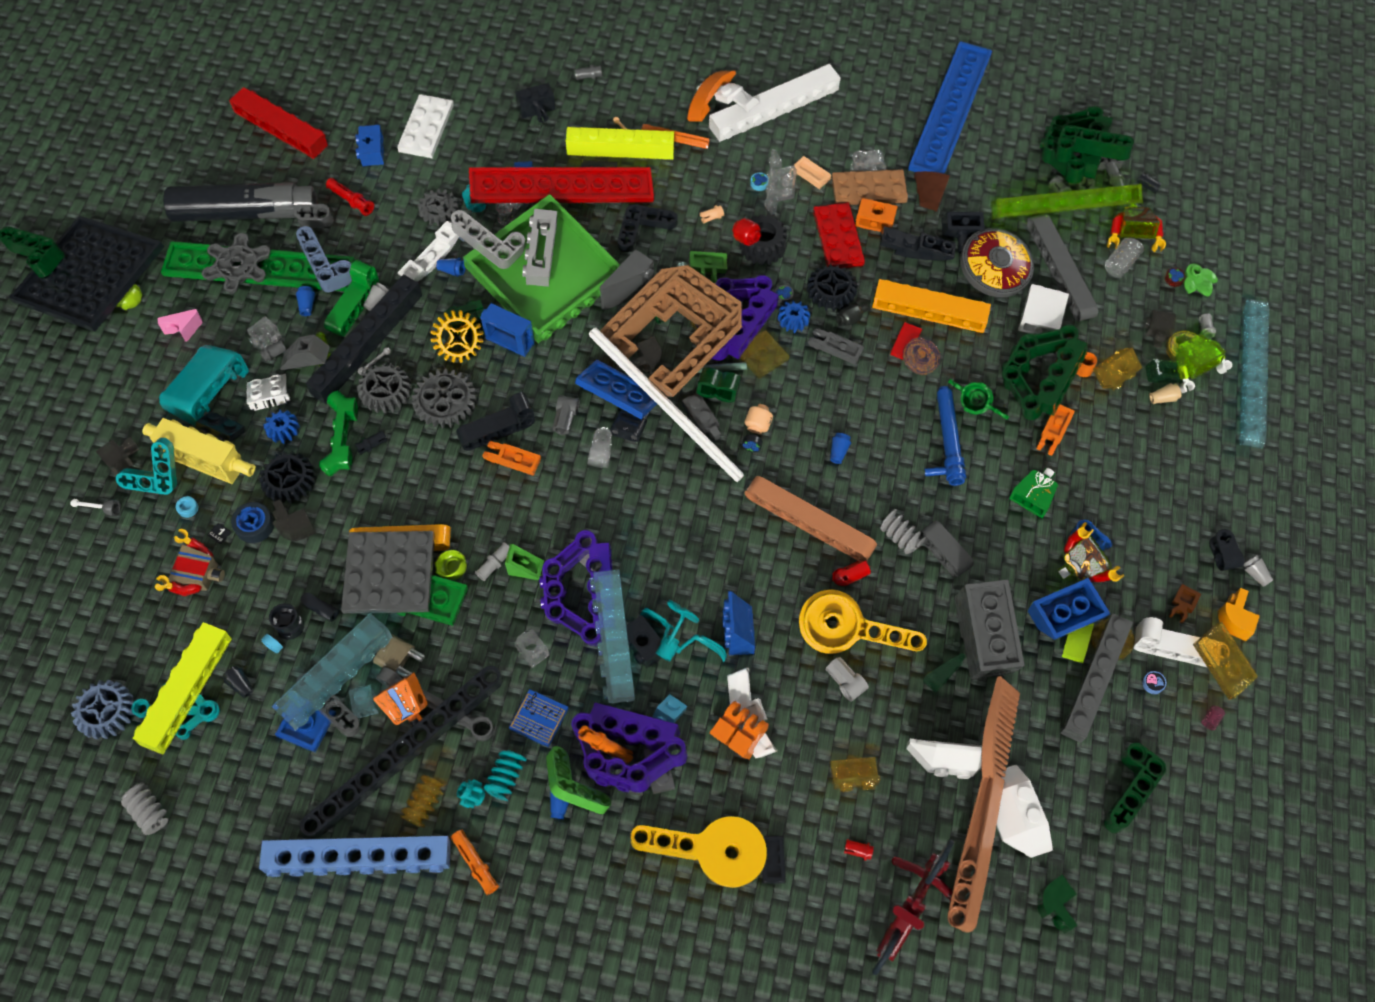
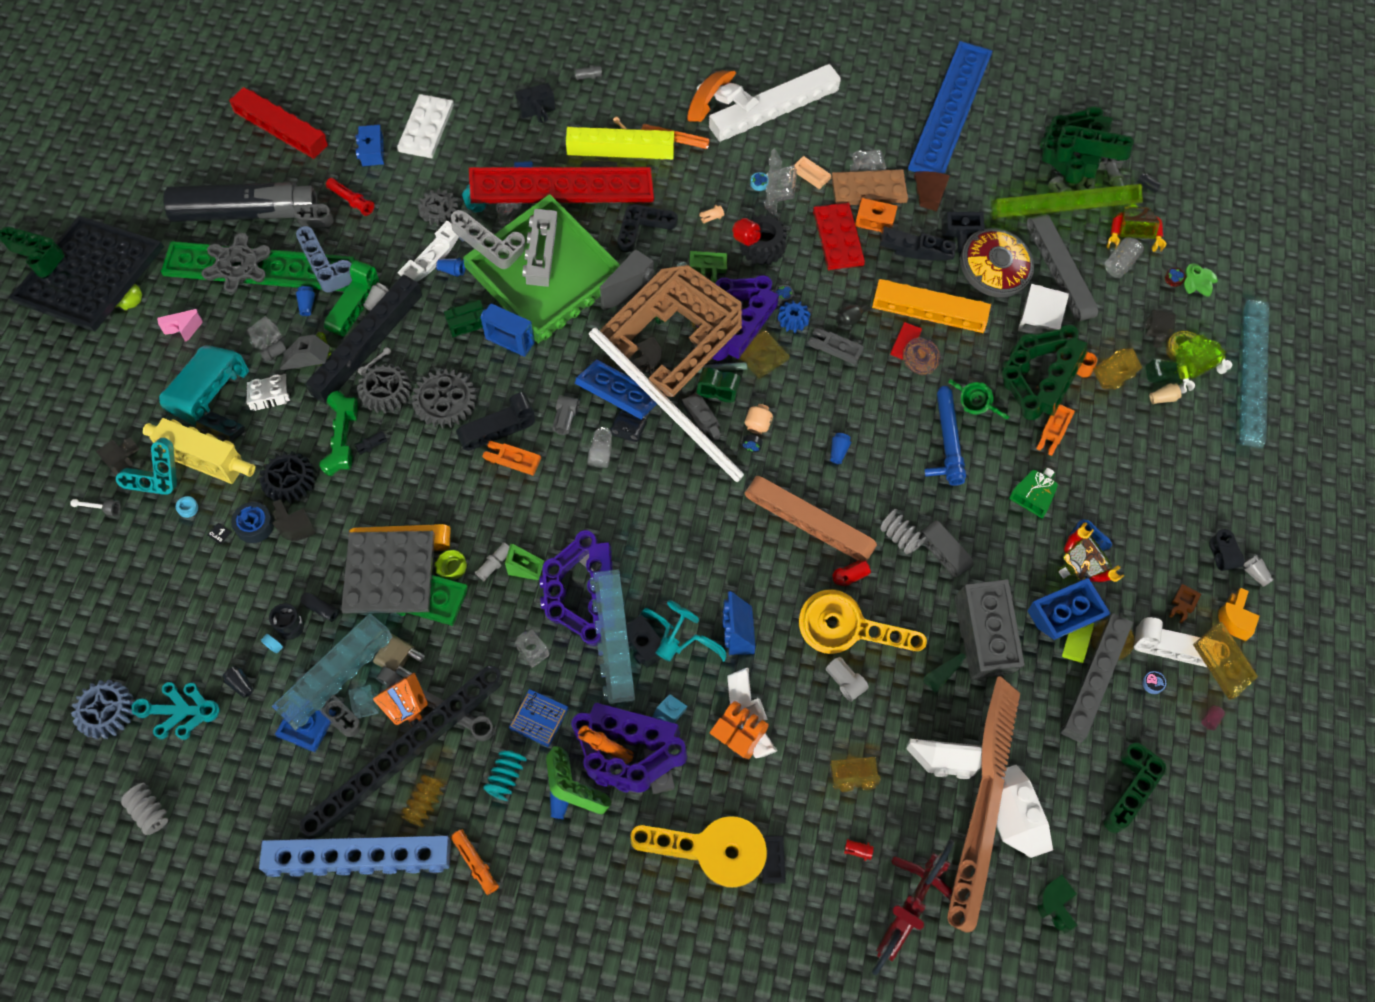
neon yellow brick [133,622,232,755] -> none
torso [155,529,225,596] -> none
blue gear [264,409,300,444] -> none
yellow gear [430,310,483,363] -> none
teal gear [457,779,485,808] -> none
black gear [806,264,858,312] -> none
light grey pin [1199,314,1216,339] -> none

